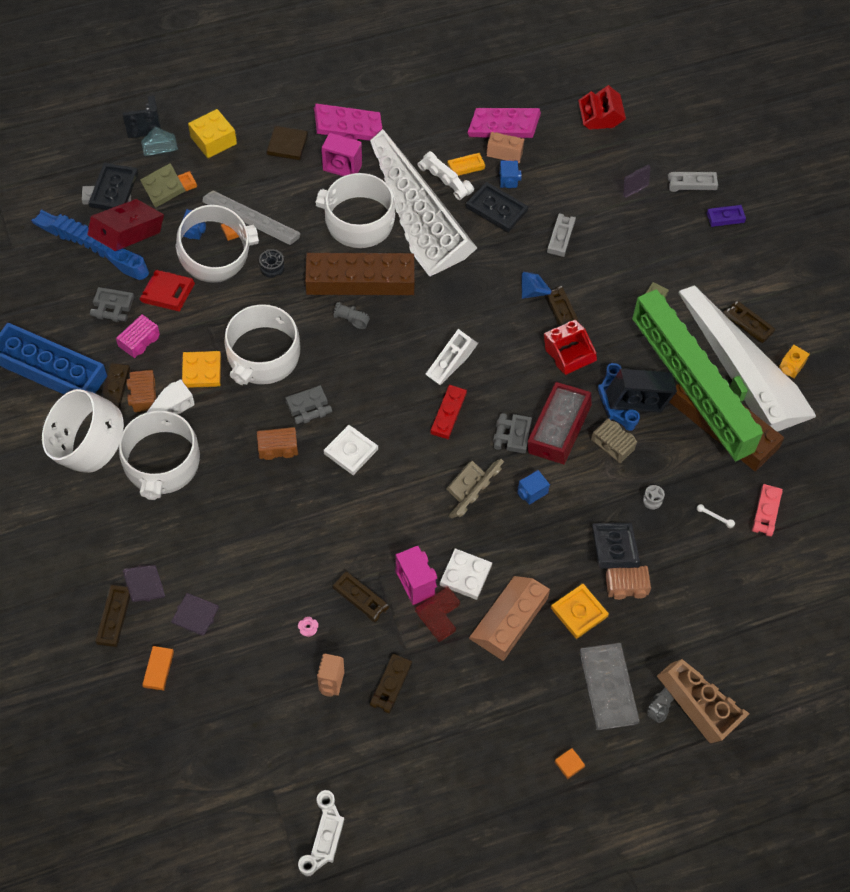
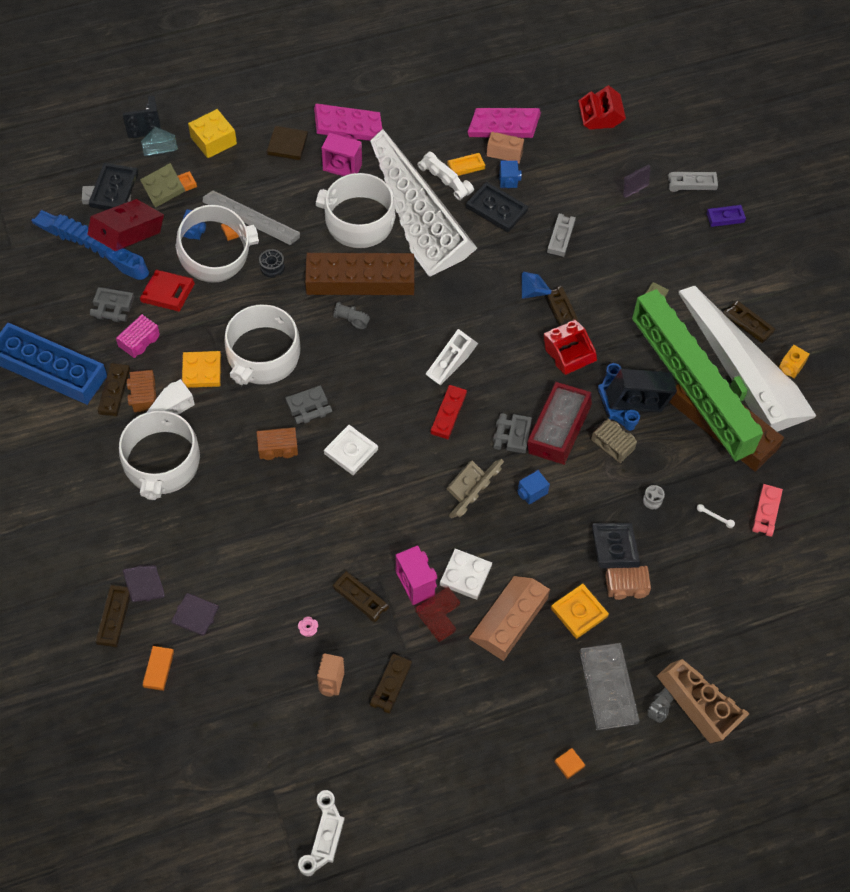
white cylinder [42,389,124,473] -> none

